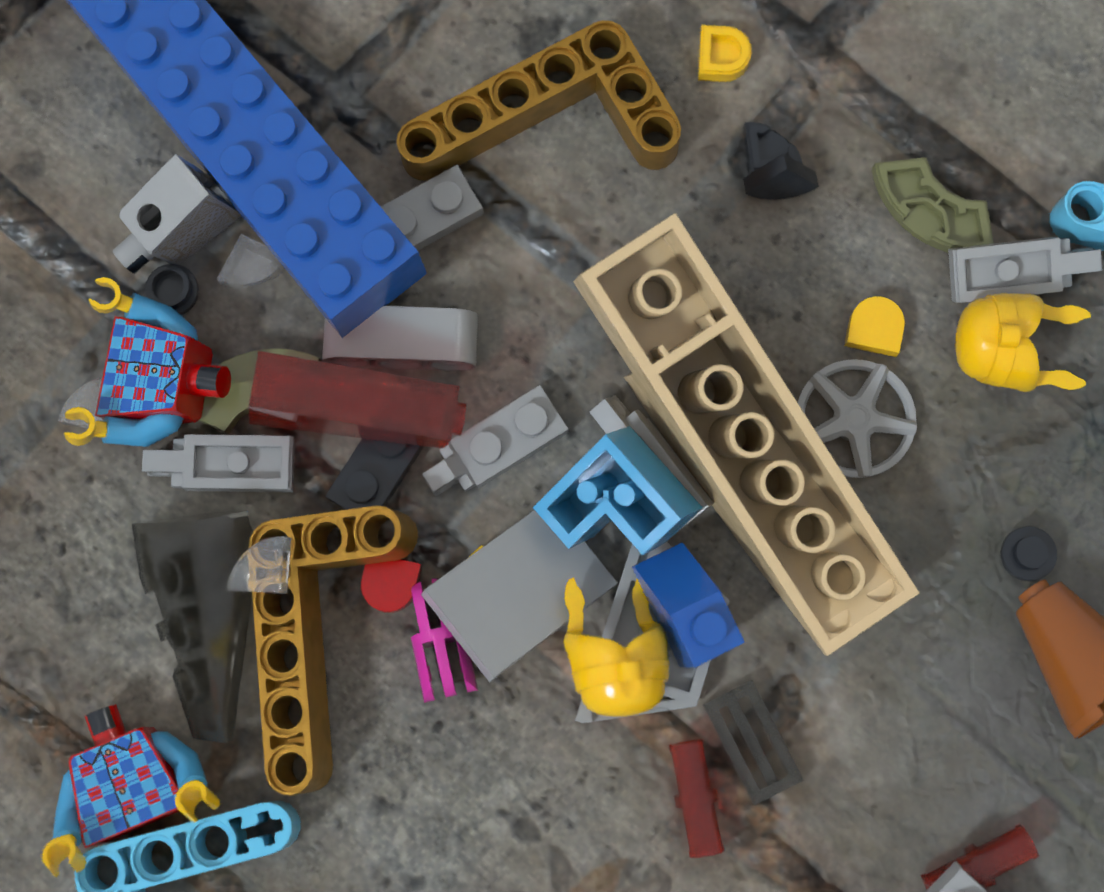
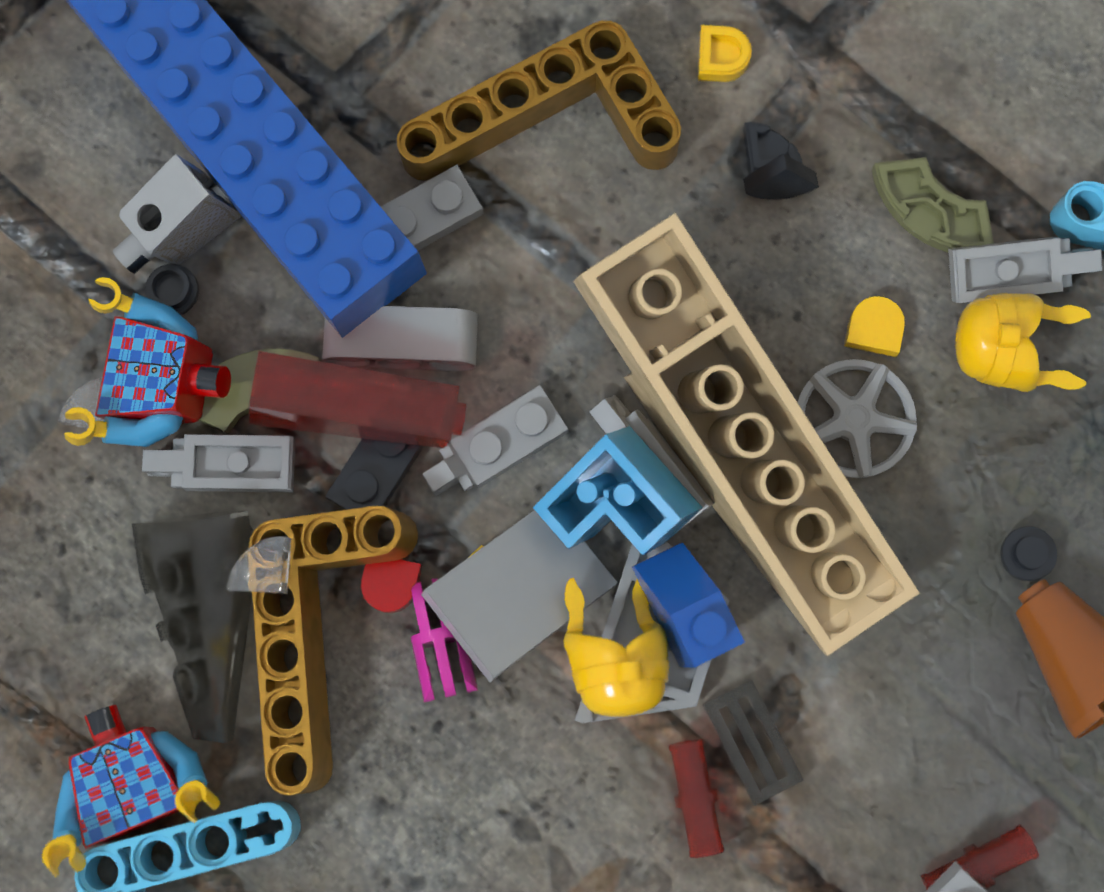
clear tile [216,234,285,289] -> none

